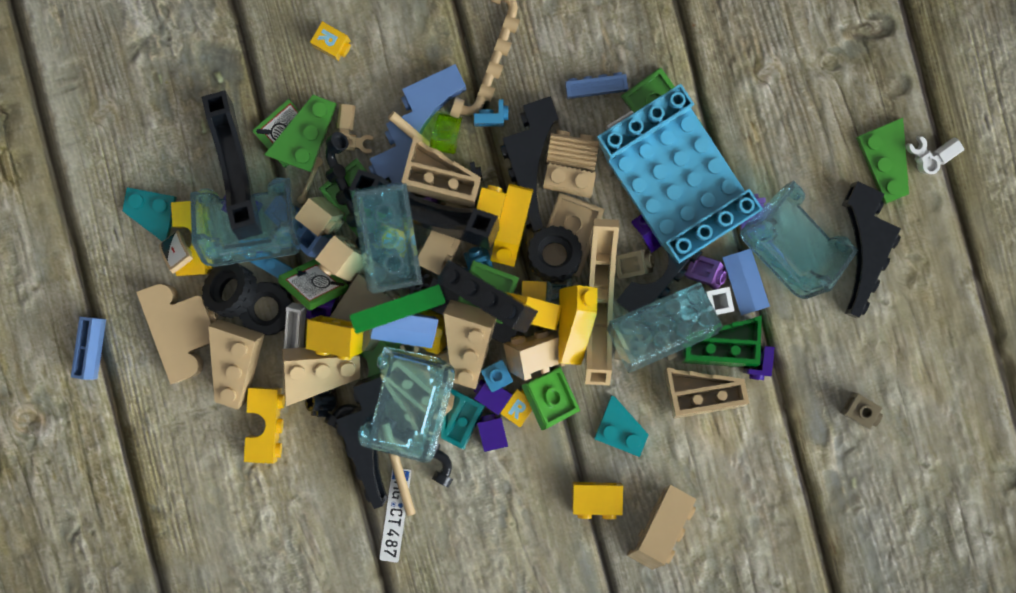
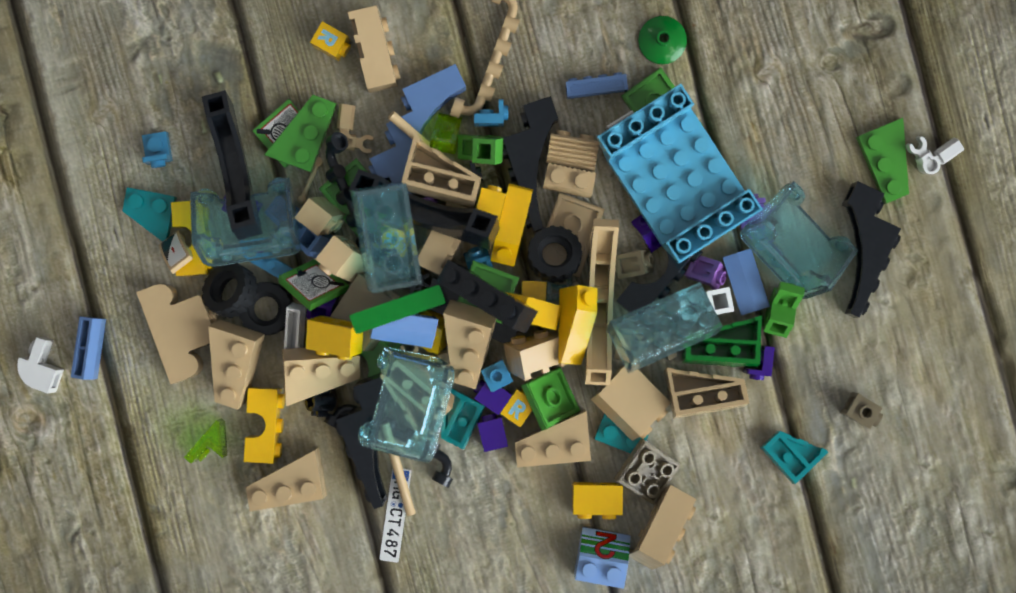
none -> white brick [17,337,64,393]
none -> dark azure bracket [142,131,173,168]
none -> clear neon green slope [184,418,227,464]
none -> tan wedge [246,448,327,512]
none -> tan wedge [348,5,401,93]
none -> bright green brick [458,134,503,165]
none -> tan wedge [515,409,591,468]
none -> light blue slope [574,526,631,589]
none -> tan brick [591,361,671,441]
none -> dark tan tile [614,438,681,505]
none -> green dish [638,16,687,65]
none -> teal wing [760,431,828,484]
none -> bright green brick [763,282,805,338]

